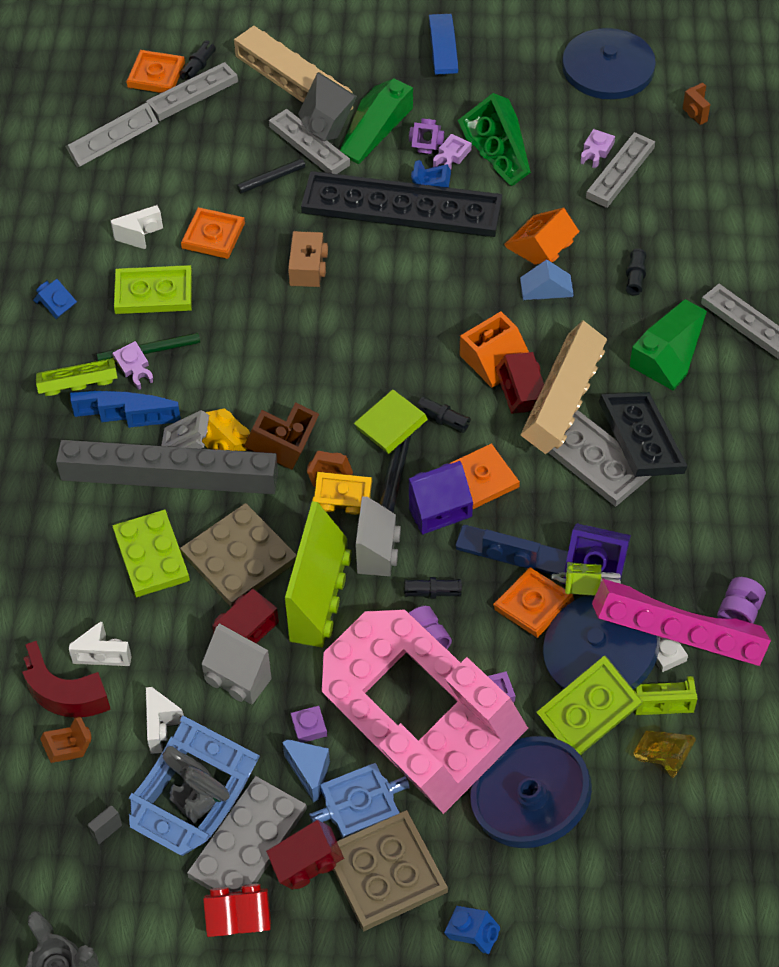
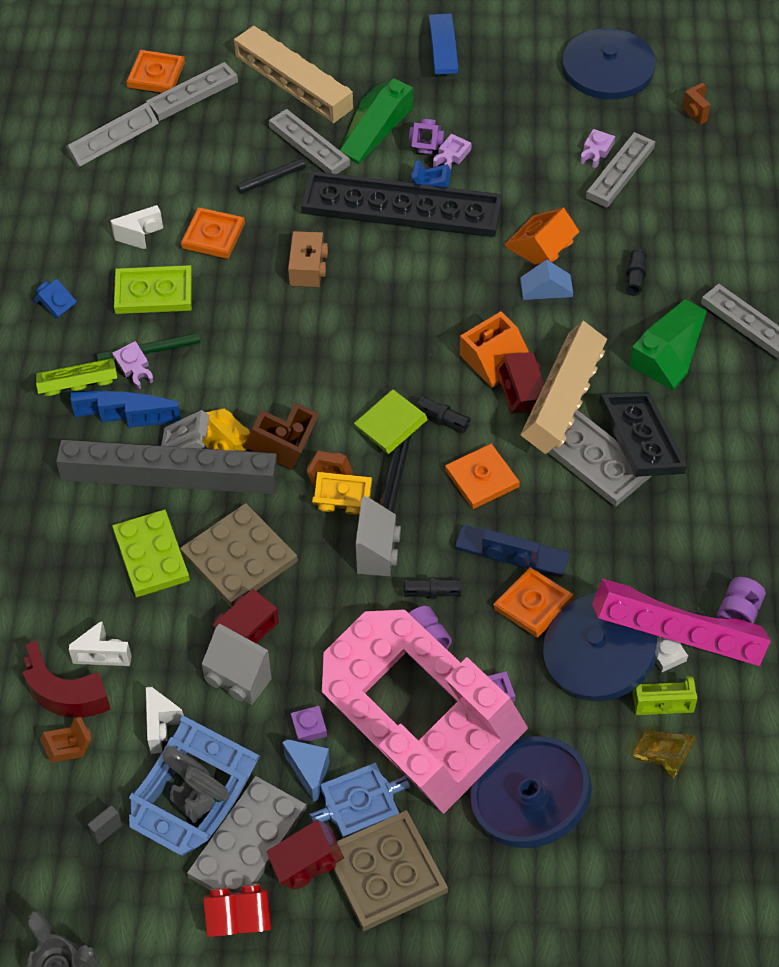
black pin [179,40,216,81] -> none
lime slope [285,501,352,648] -> none
dark grey slope [298,72,357,141] -> none
dark purple slope [409,461,473,535] -> none
blue bracket [444,906,500,954] -> none
green wedge [458,93,531,186] -> none
lime plate [537,656,644,755] -> none
lime piece [552,562,621,595] -> none
dark purple slope [563,523,631,584] -> none

